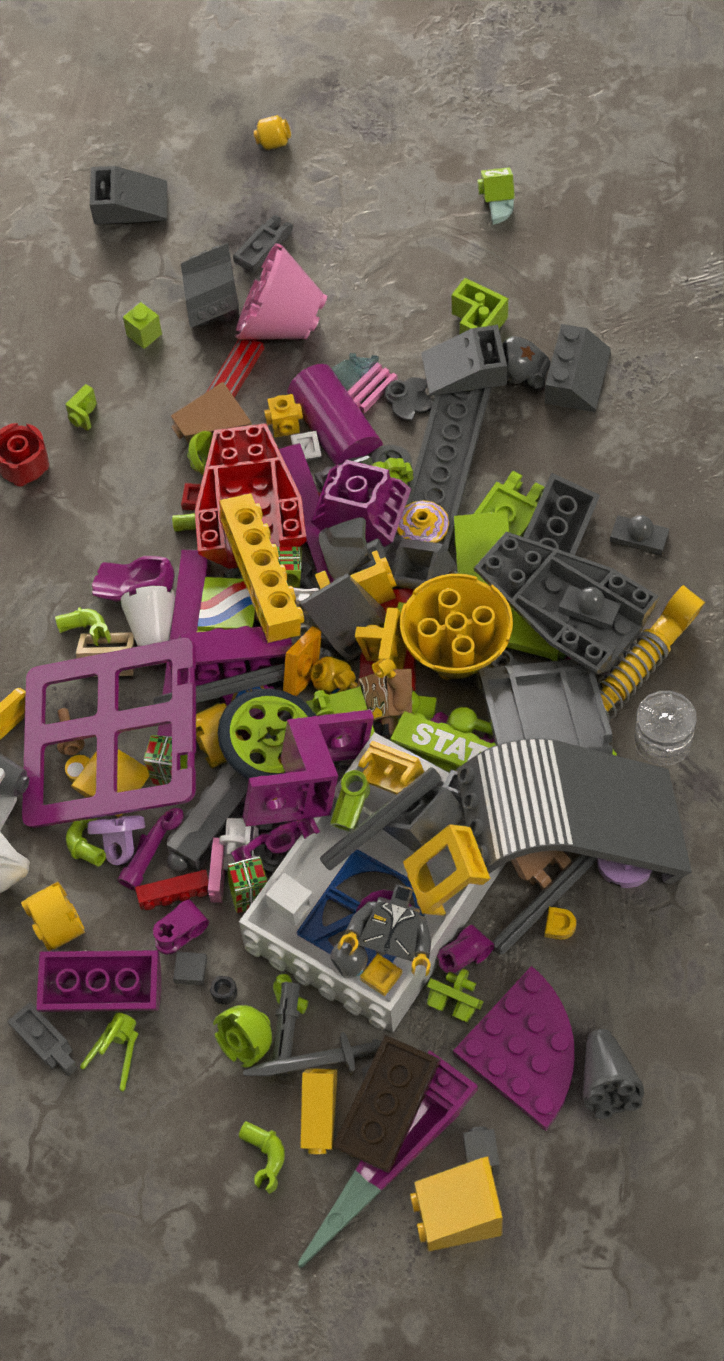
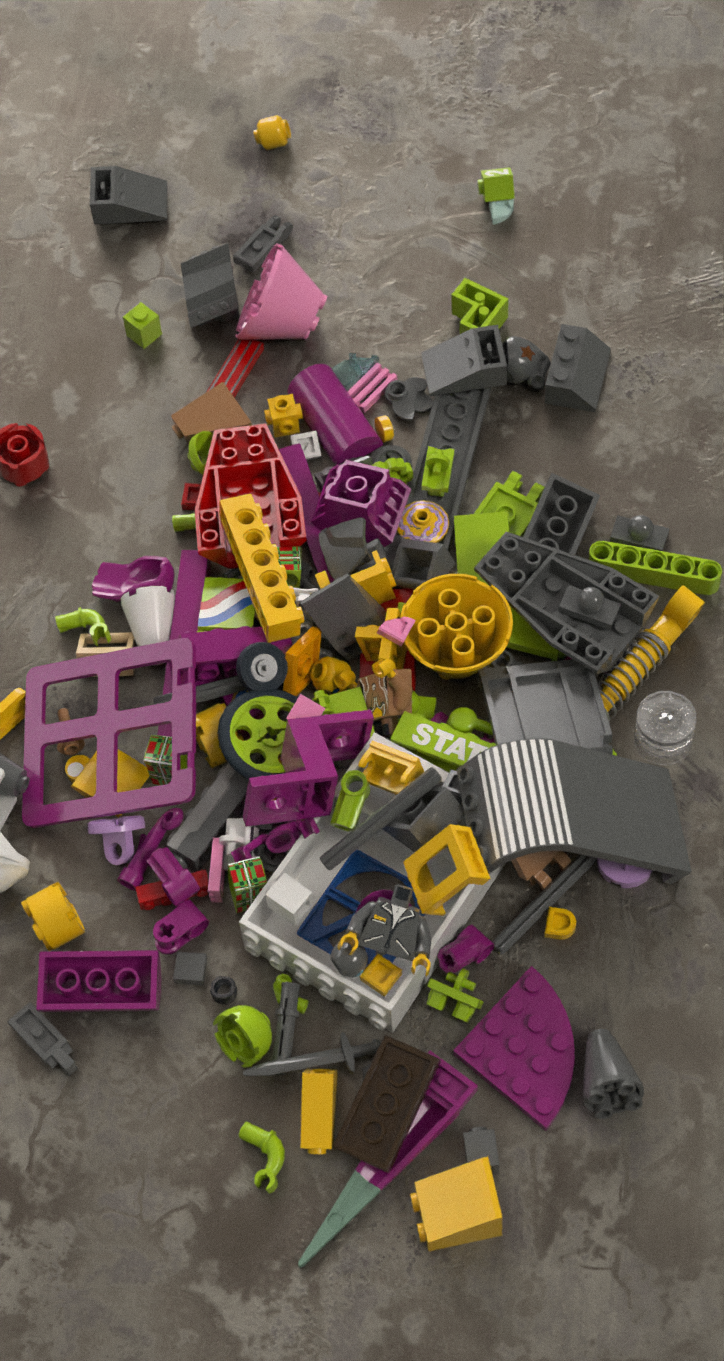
lime bracket [65,384,97,431] -> none
lime piece [66,818,106,867] -> none
lime plant [80,1013,138,1091] -> none
none -> magenta piece [147,847,200,906]
none -> black wheel [236,642,288,691]
none -> bright pink tile [286,694,325,720]
none -> yellow tile [375,415,394,443]
none -> bright pink tile [377,617,416,646]
none -> lime hips [421,446,455,496]
none -> lime beam [589,541,722,595]

